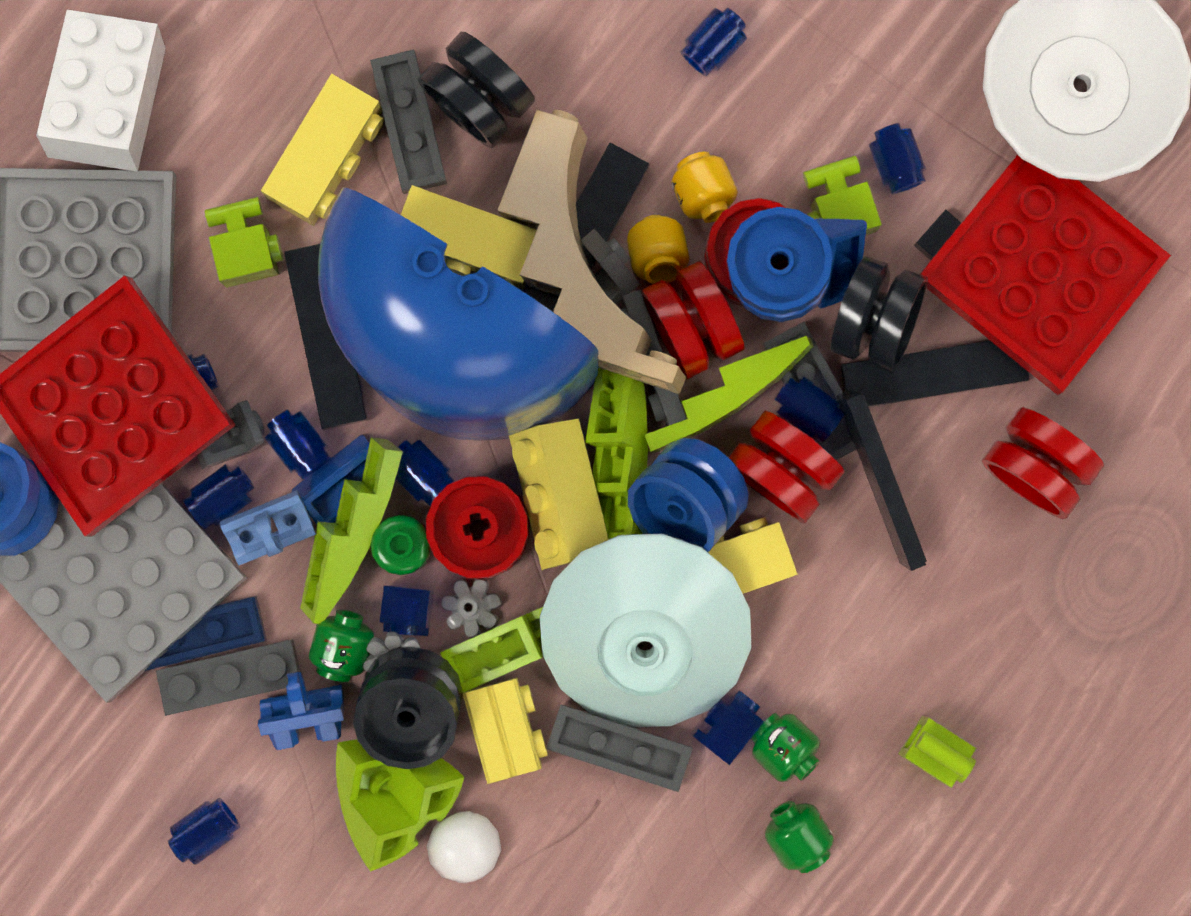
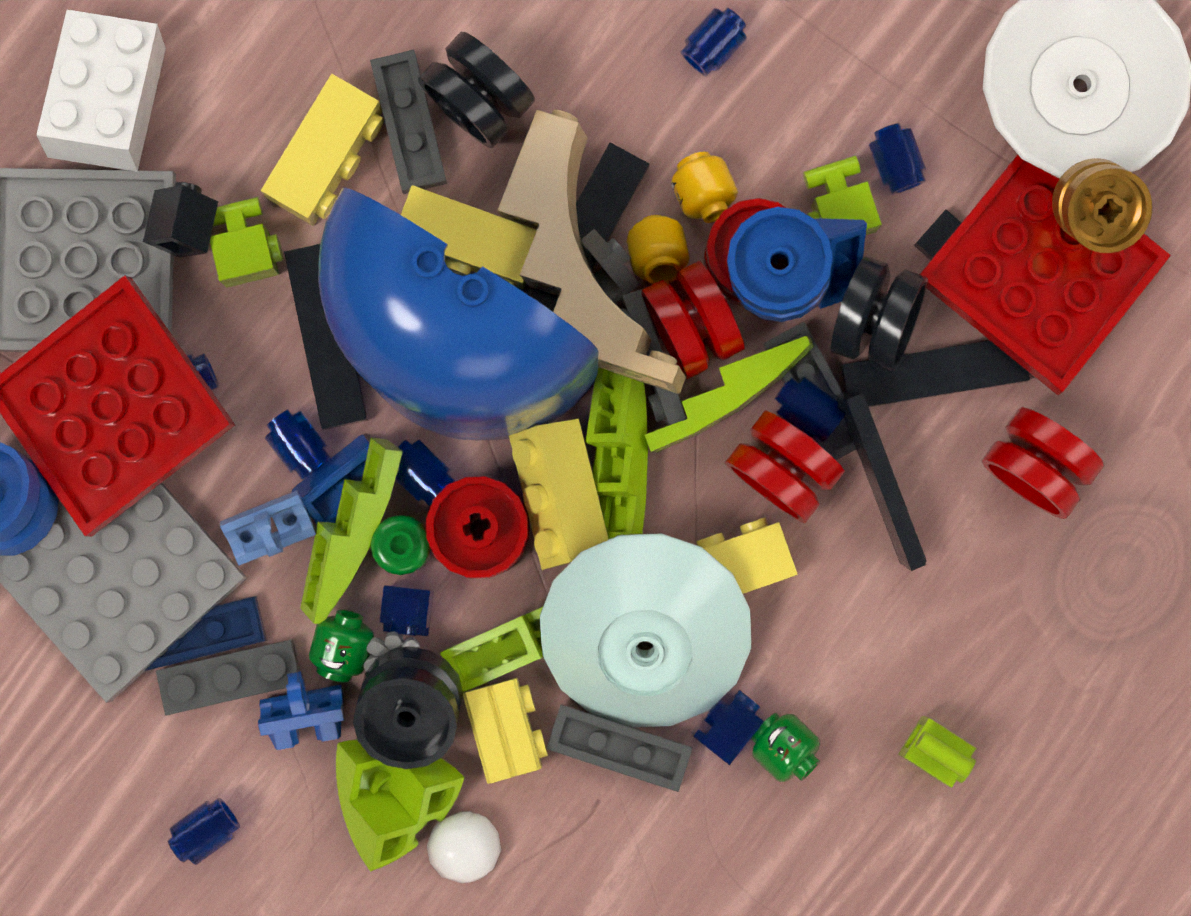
clear blue brick [183,464,255,530] -> none
dark grey bracket [197,400,264,470] -> none
light grey plant [441,578,502,638] -> none
blue wheel [627,438,749,552] -> none
green head [765,801,834,873] -> none
none -> black brick [143,182,219,258]
none -> pearl gold wheel [1052,158,1152,253]

